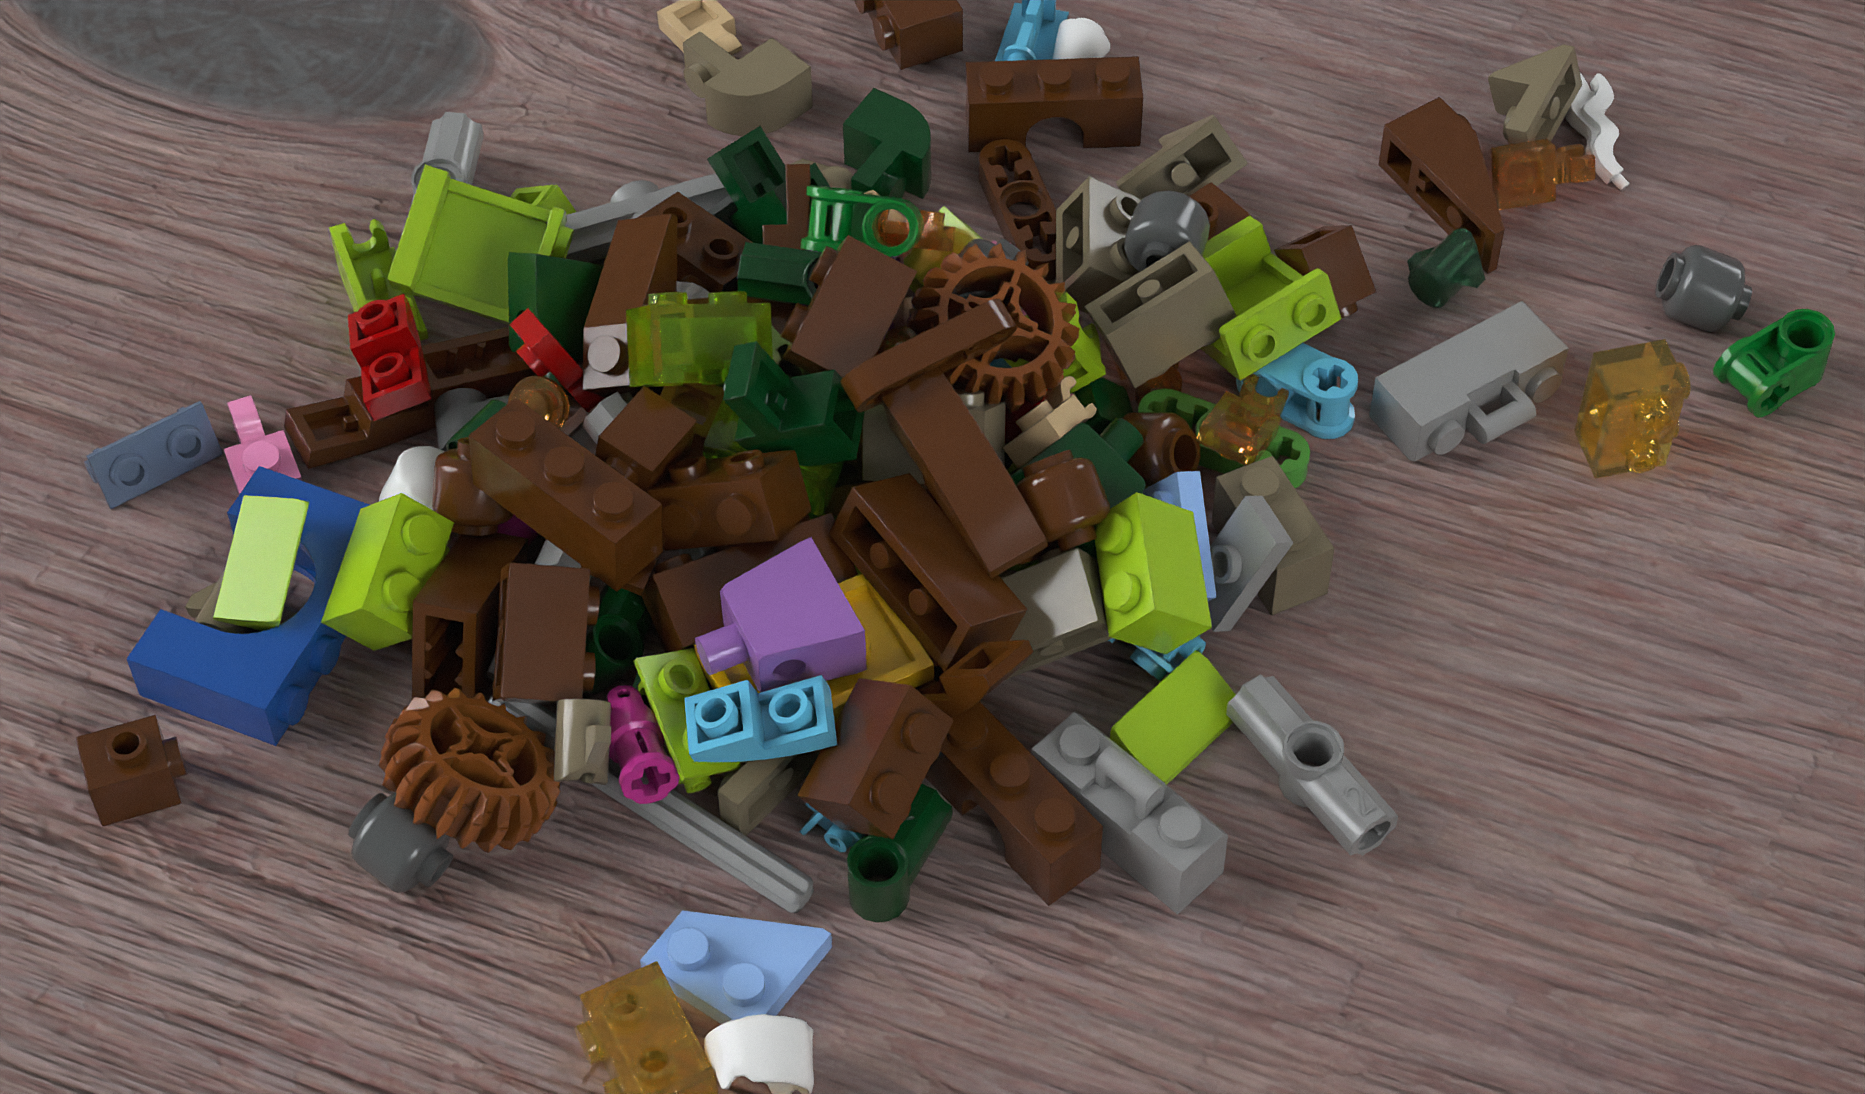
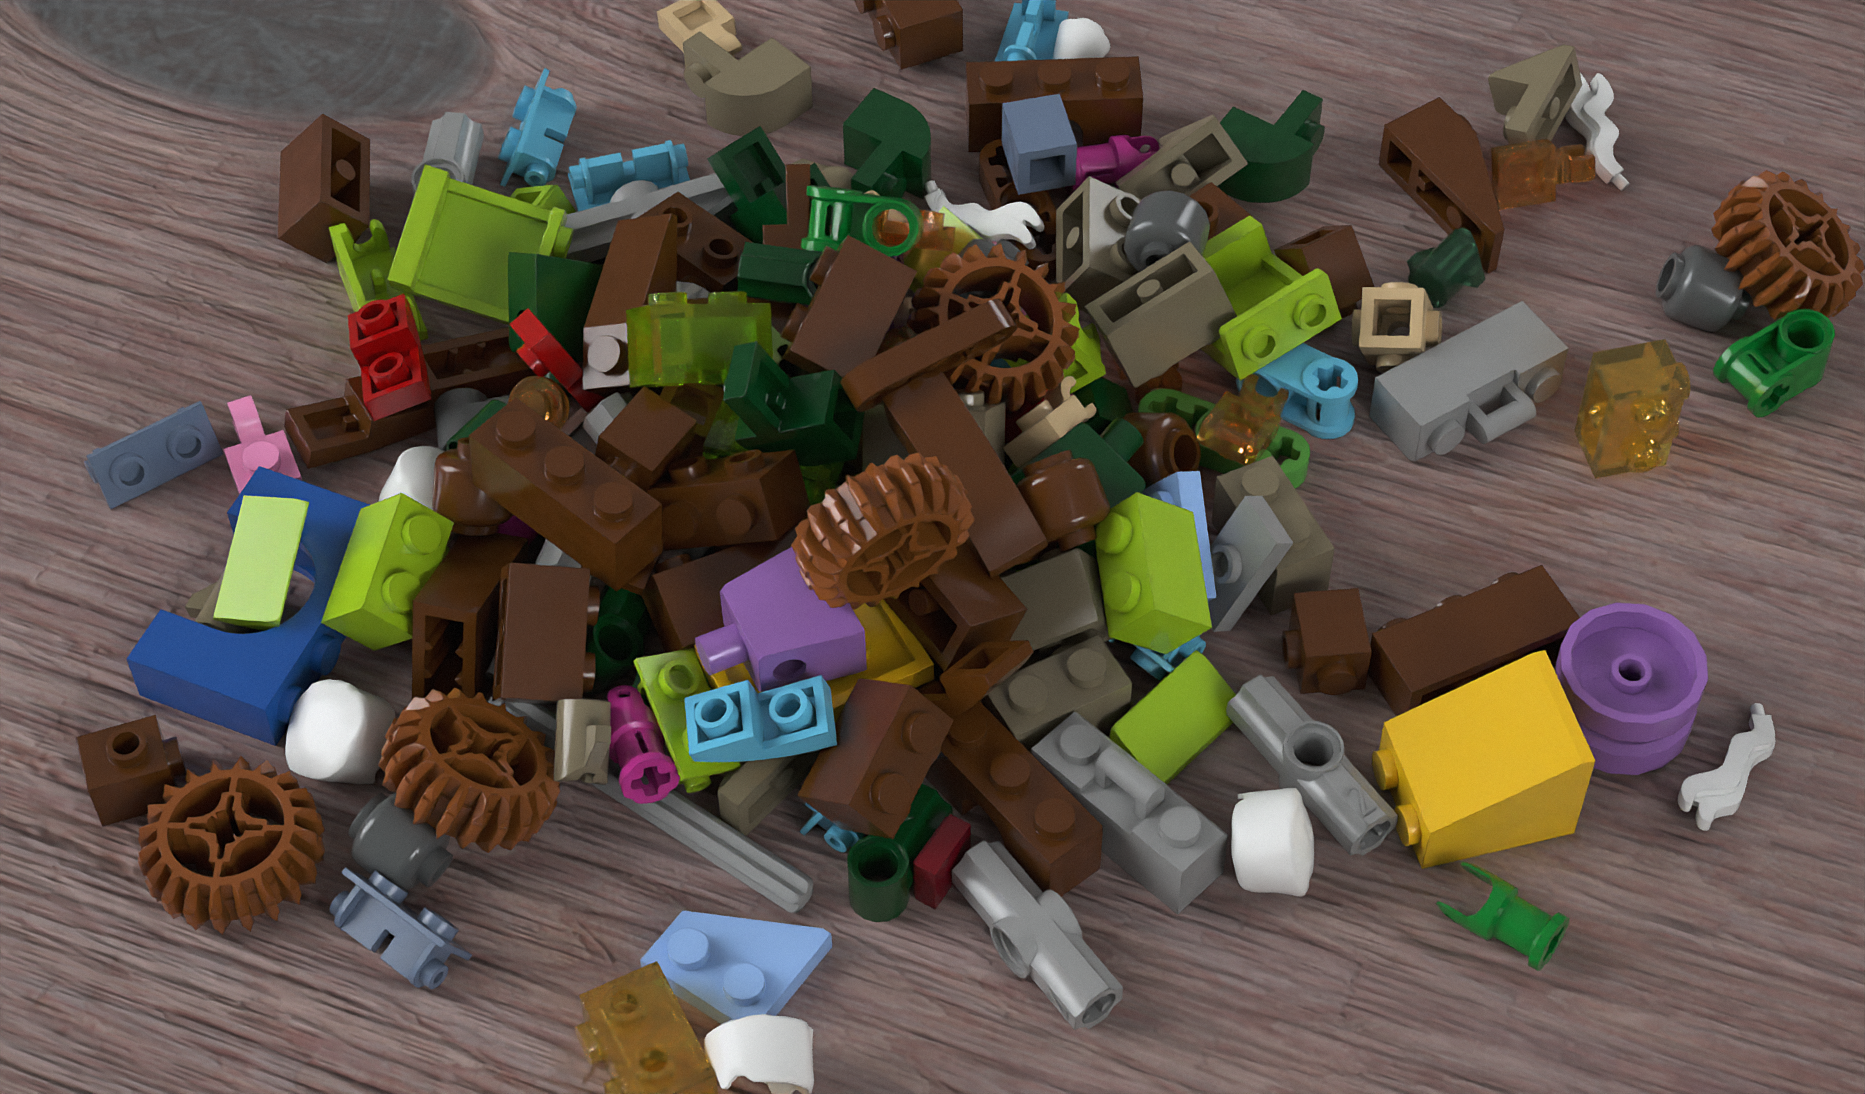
none -> dark orange gear [138,756,325,935]
none -> reddish brown brick [278,114,370,263]
none -> white hair [285,679,395,785]
none -> sand blue hinge [329,867,472,989]
none -> medium azure hinge [498,68,577,187]
none -> medium azure hinge [568,140,690,212]
none -> dark orange gear [791,453,975,610]
none -> dark red tile [913,814,971,910]
none -> white hair [924,180,1045,249]
none -> light grey piece [952,840,1123,1030]
none -> dark tan brick [982,635,1132,753]
none -> sand blue brick [1002,94,1077,195]
none -> dark pink piece [1064,135,1160,196]
none -> dark green brick [1217,90,1325,203]
none -> white hair [1231,788,1314,897]
none -> reddish brown brick [1282,588,1372,695]
none -> tan brick [1352,282,1442,373]
none -> reddish brown brick [1368,565,1580,716]
none -> yellow slope [1372,650,1595,869]
none -> green piece [1436,861,1570,971]
none -> medium lavender wheel [1556,603,1708,775]
none -> white hair [1678,703,1776,831]
none -> dark orange gear [1711,170,1865,320]

